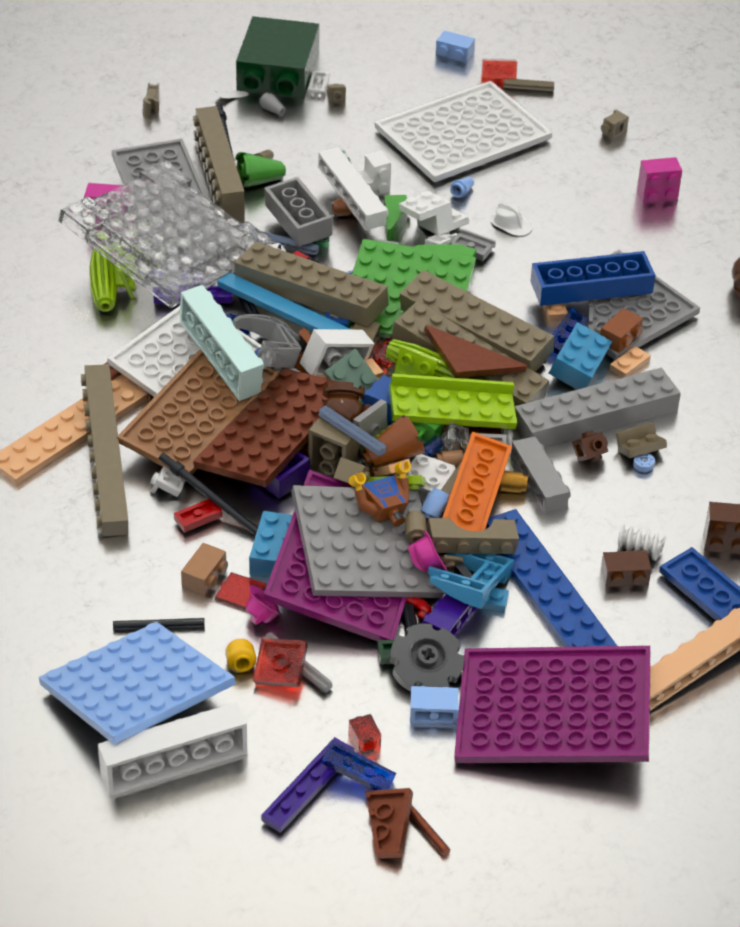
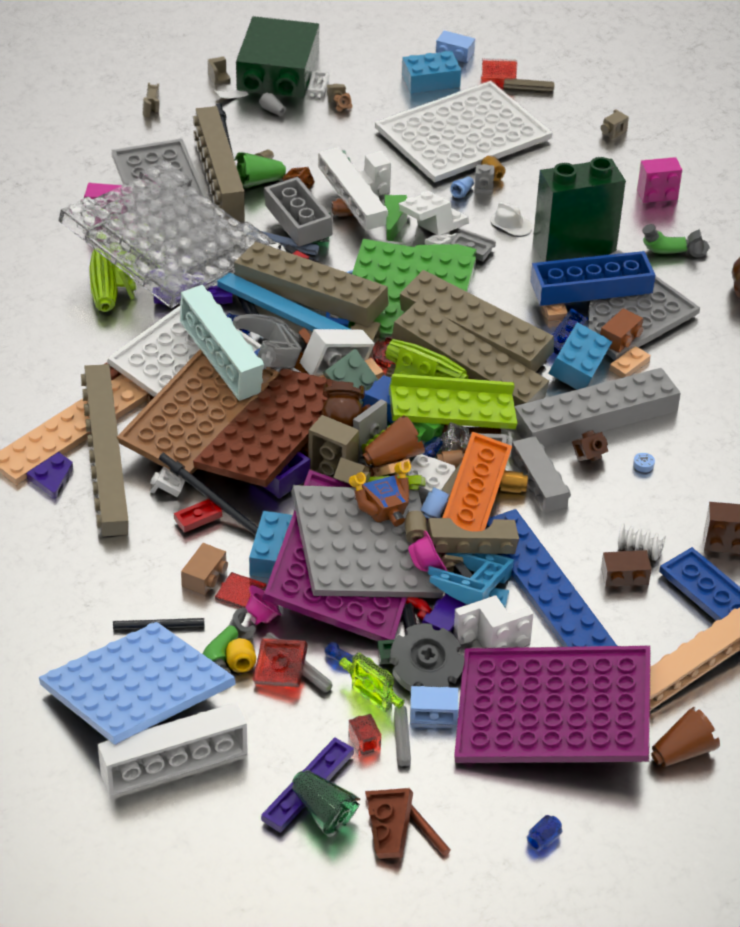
sand blue axle [319,406,387,456] -> none
clear blue plate [320,740,397,790] -> none
copper tile [424,325,527,378] -> none
dark tan bracket [616,422,667,458] -> none
none -> dark purple wing [26,452,73,499]
none -> piece [202,608,256,673]
none -> dark tan panel [207,56,231,85]
none -> dark orange bracket [282,167,315,189]
none -> clear green cone [292,770,360,837]
none -> clear blue arm [324,642,356,667]
none -> medium nougat plate [334,93,353,112]
none -> clear neon green plate [339,652,404,712]
none -> light grey axle [394,705,411,766]
none -> dark azure brick [402,51,461,94]
none -> white bracket [453,595,534,648]
none -> light grey brick [474,164,494,194]
none -> pearl gold brick [481,155,506,181]
none -> clear blue brick [526,815,563,851]
none -> dark green brick [533,157,626,262]
none -> piece [642,224,710,257]
none -> dark orange cone [651,707,720,767]

